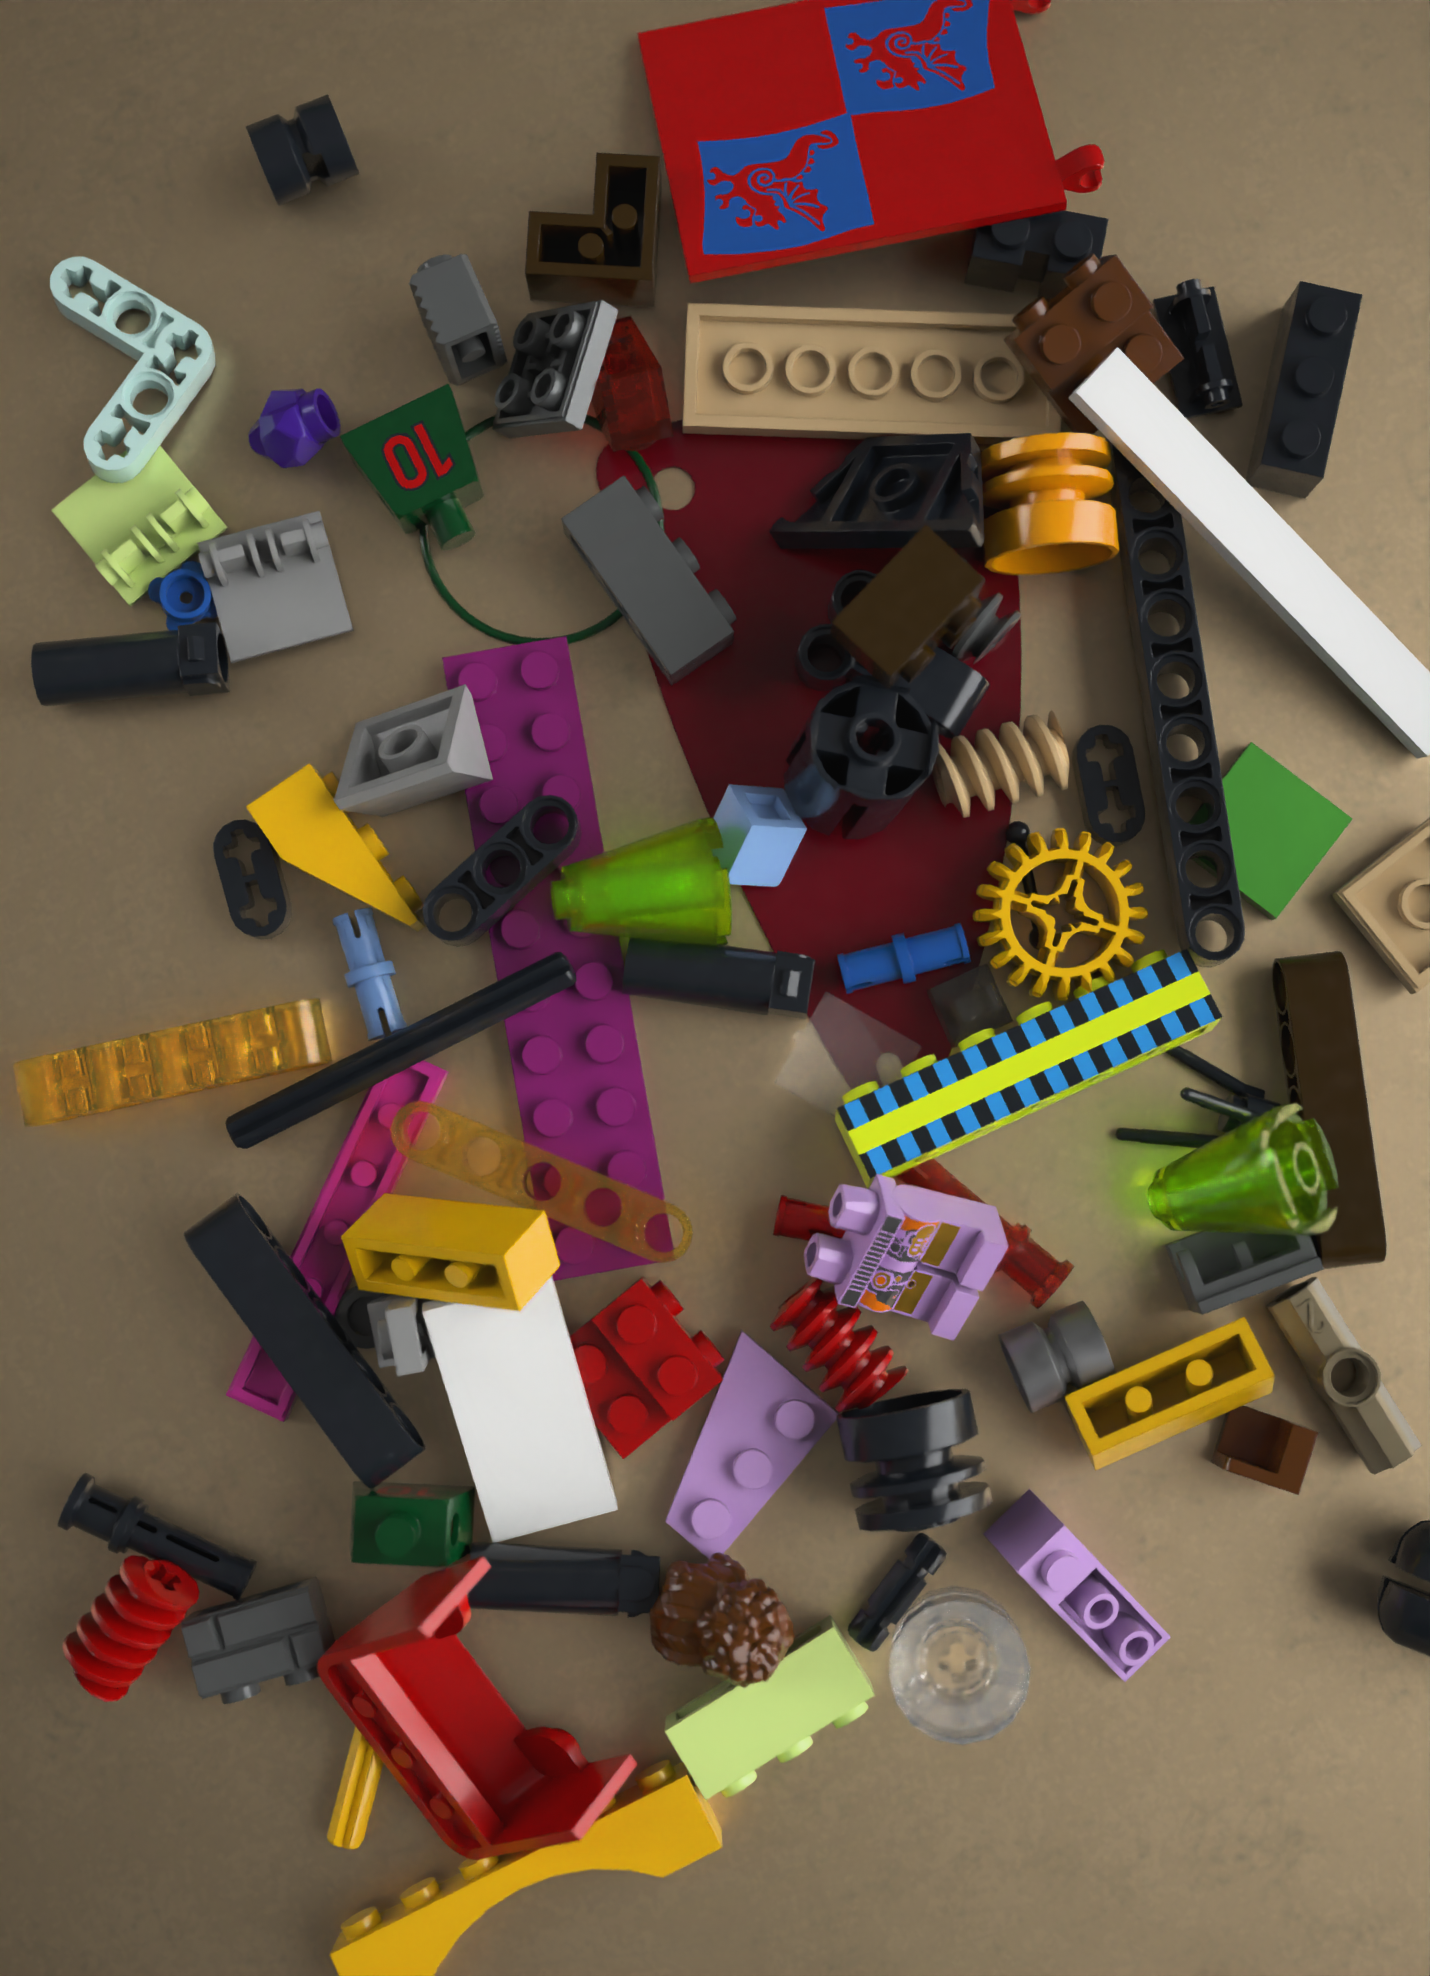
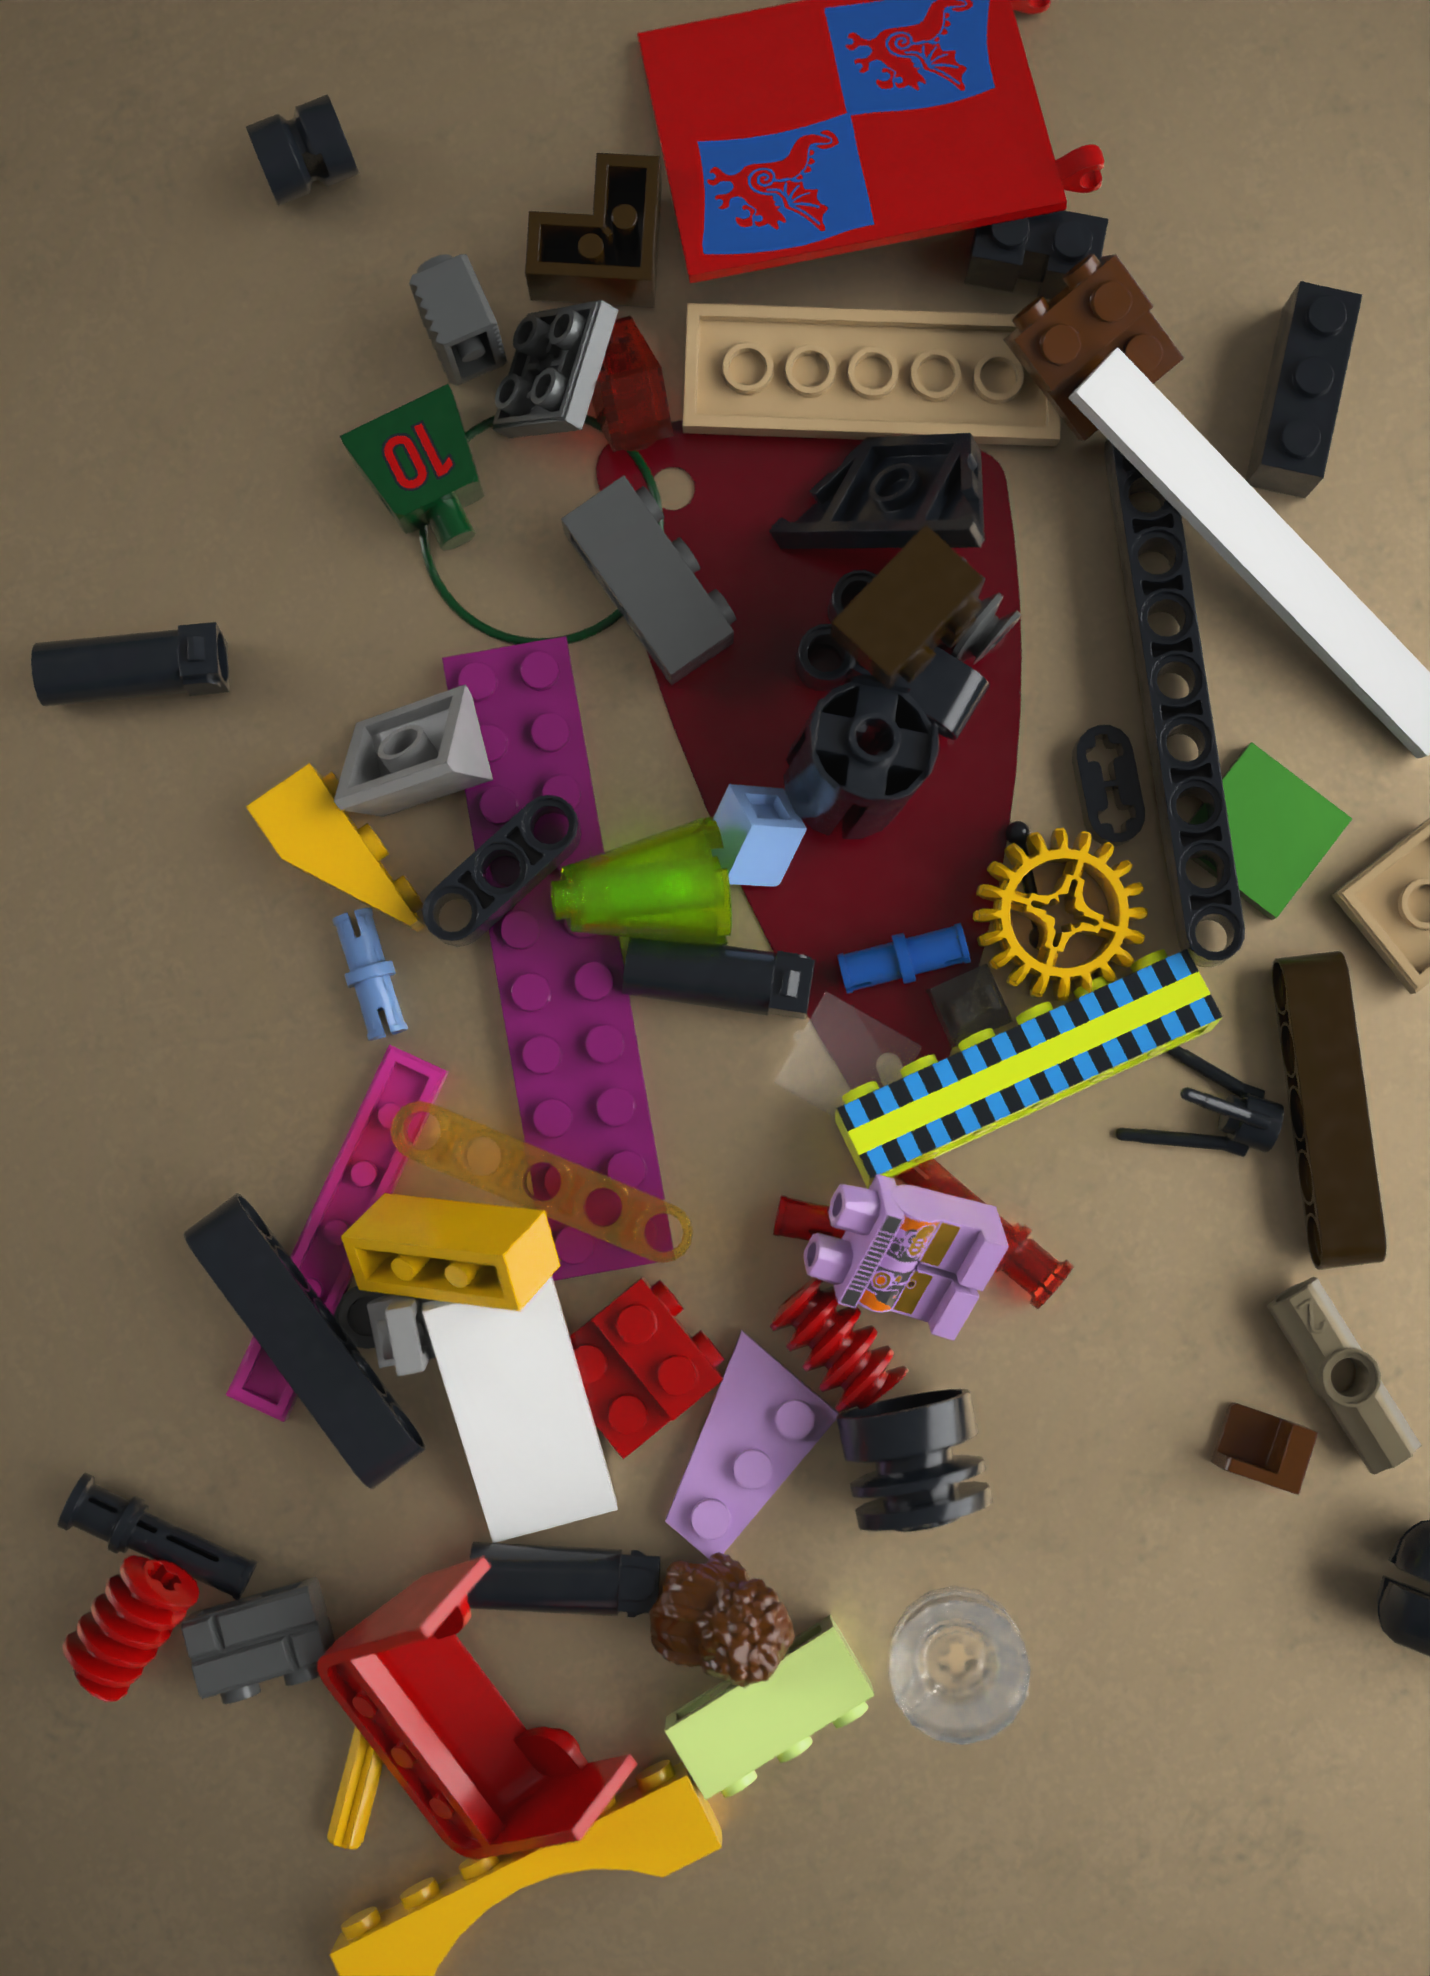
clear yellow beam [13,998,333,1127] -> none
light aqua beam [50,257,215,483] -> none
yellowish green hinge [51,446,228,607] -> none
blue plate [148,561,218,630] -> none
light grey hinge [198,511,354,663] -> none
black beam [213,819,292,940] -> none
black axle [225,952,577,1149] -> none
dark purple rock [248,388,341,469] -> none
dark green torso [349,1481,475,1567] -> none
black axle [848,1533,947,1652] -> none
tan piece [932,710,1070,818] -> none
light orange wheel [981,432,1119,576] -> none
lavender slope [983,1489,1171,1682] -> none
flat silver wheel [998,1301,1115,1413] -> none
yellow brick [1064,1316,1275,1471] -> none
clear neon green cone [1147,1104,1338,1236] -> none
black hinge [1152,279,1243,419] -> none
dark grey hinge [1165,1201,1324,1315] -> none

